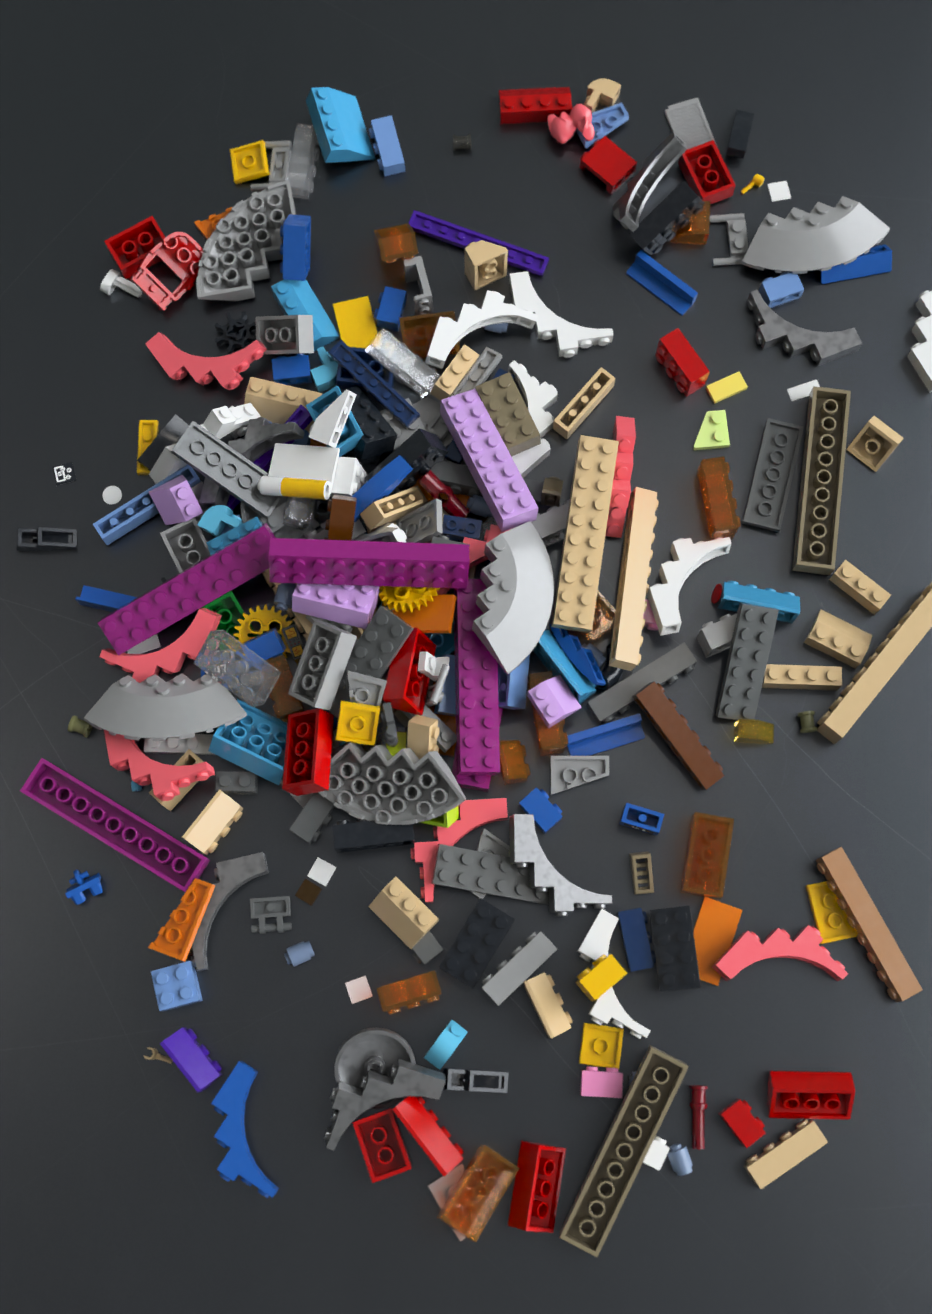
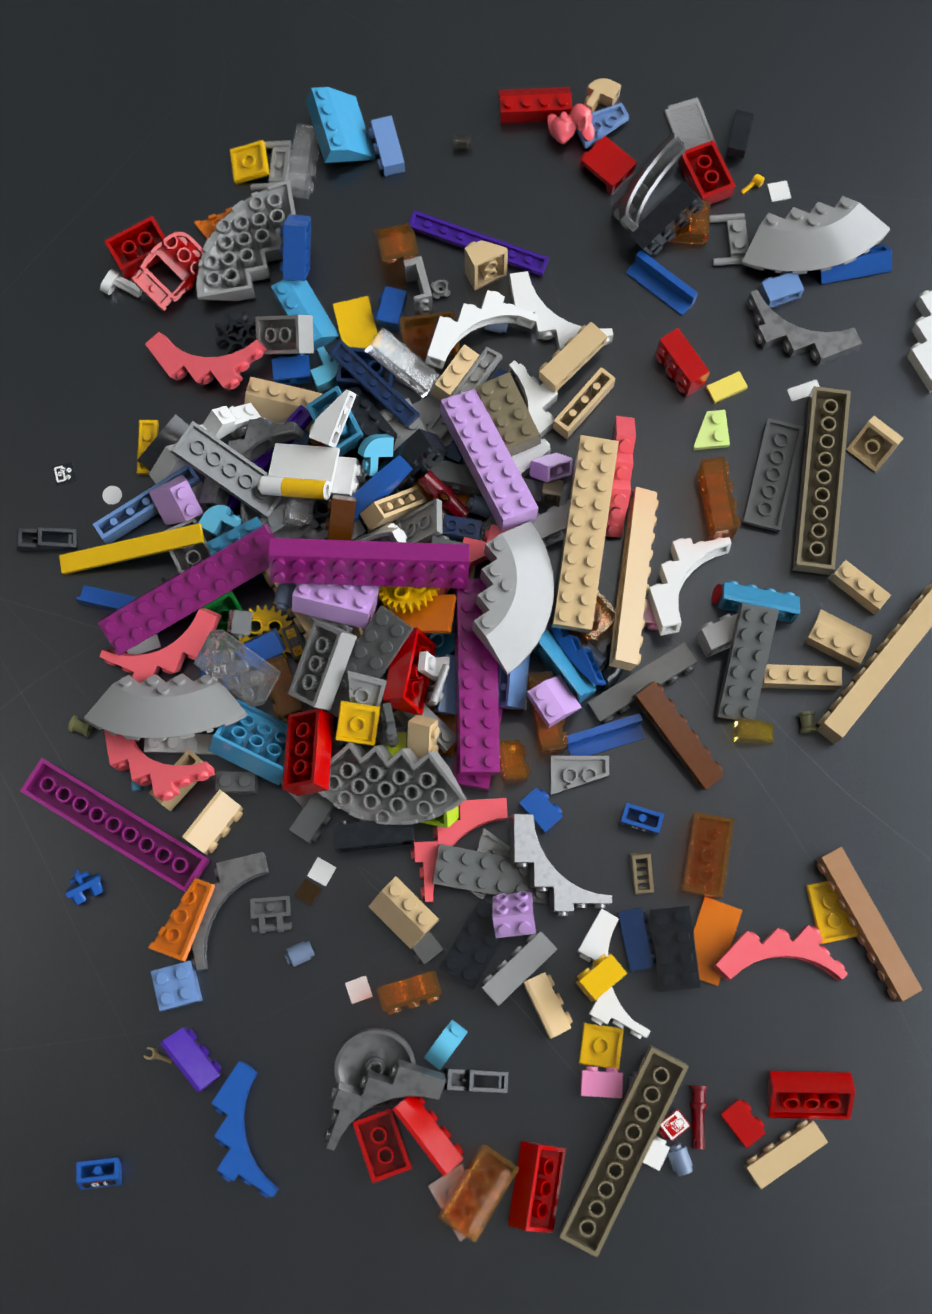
none -> yellow tile [59,523,204,575]
none -> blue brick [76,1157,122,1190]
none -> brick [227,609,253,638]
none -> medium azure brick [358,434,394,476]
none -> light grey plate [431,280,450,299]
none -> lavender bracket [492,891,536,938]
none -> lavender brick [530,453,573,483]
none -> tan brick [539,322,607,393]
none -> brick [658,1108,691,1141]

